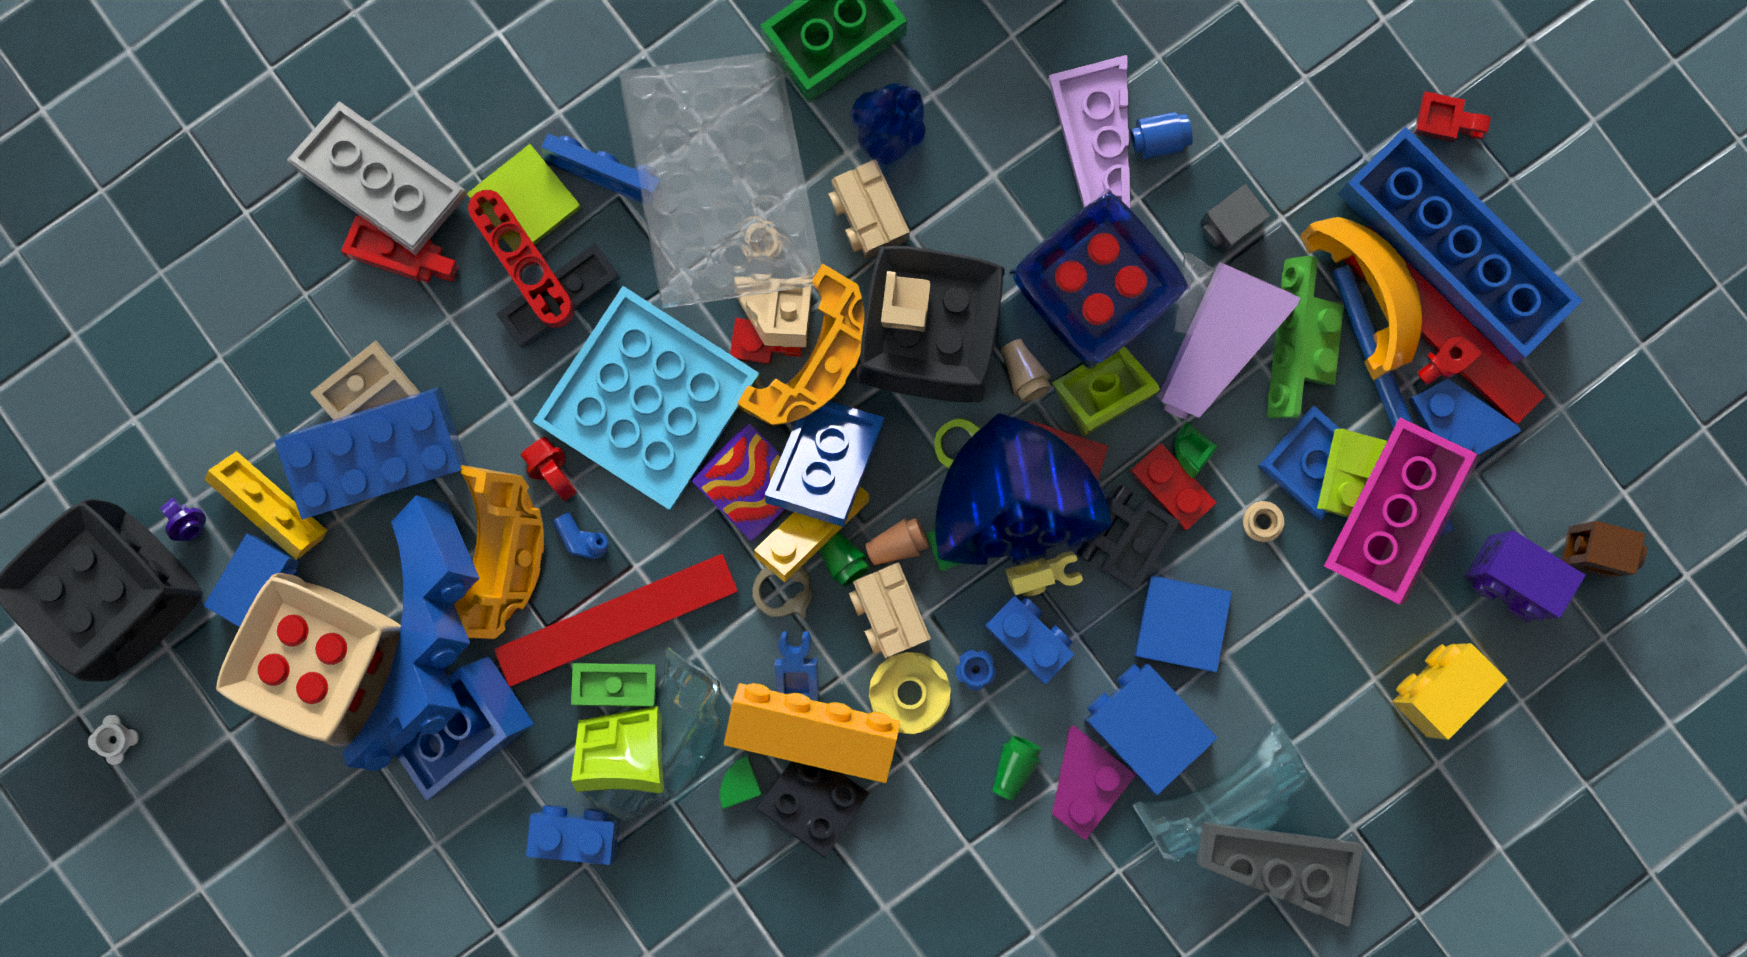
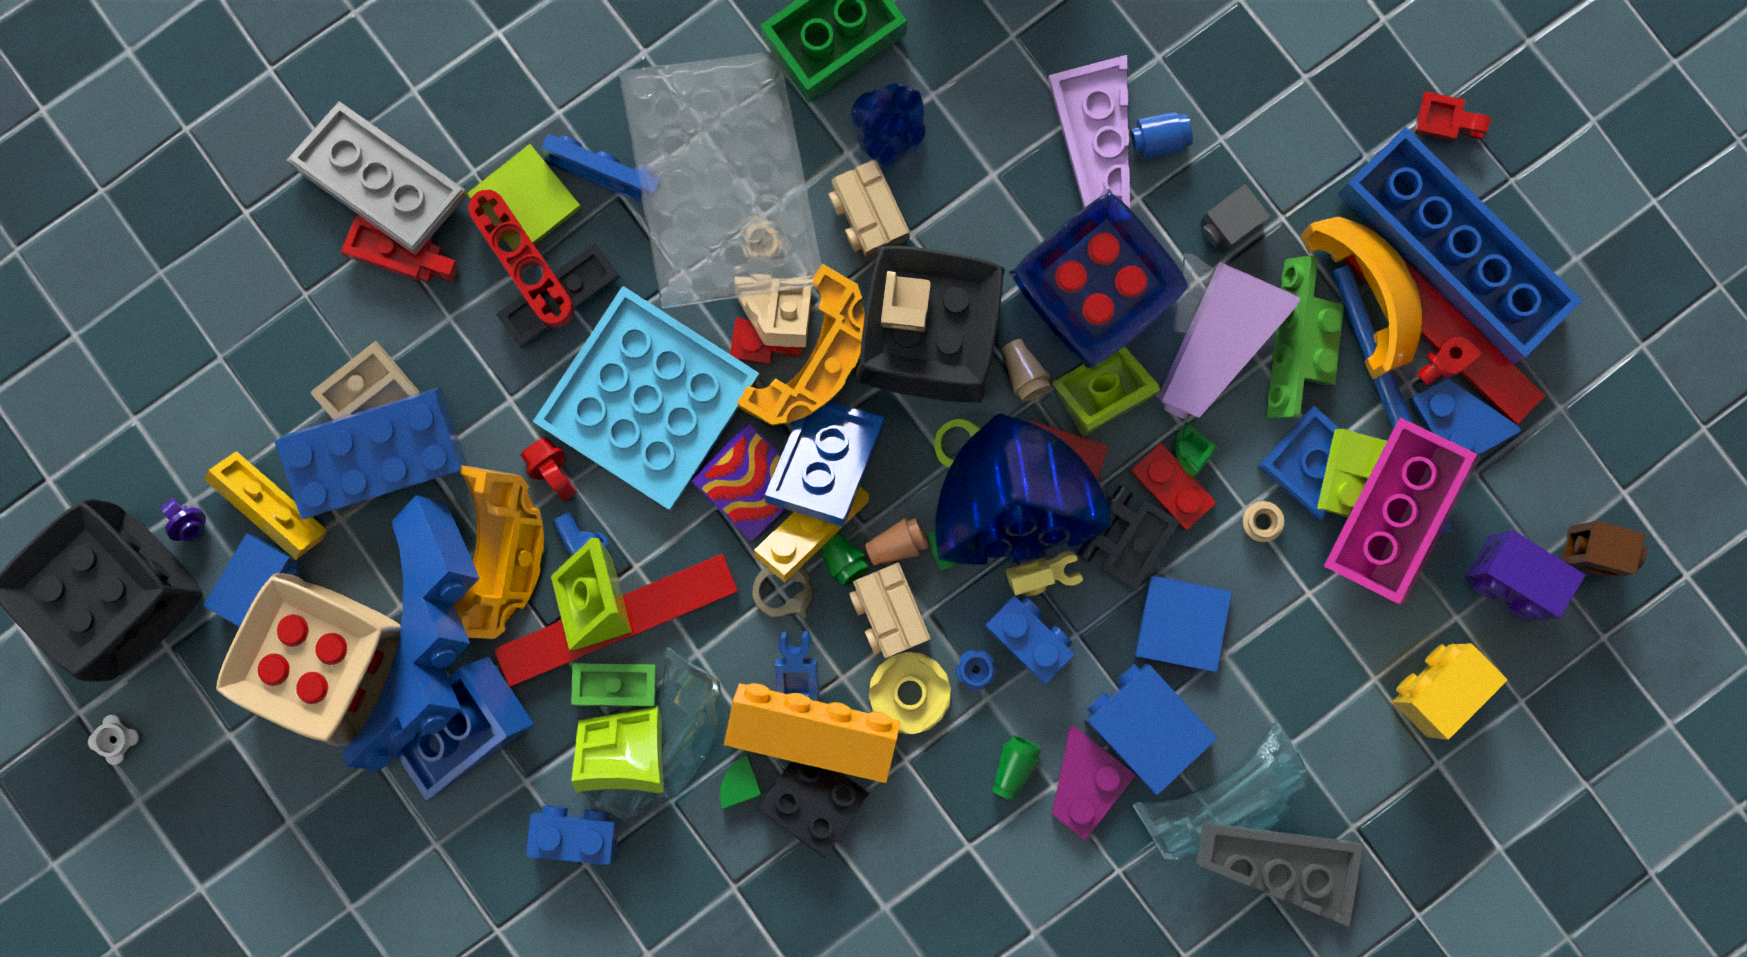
none -> lime slope [551,538,632,650]

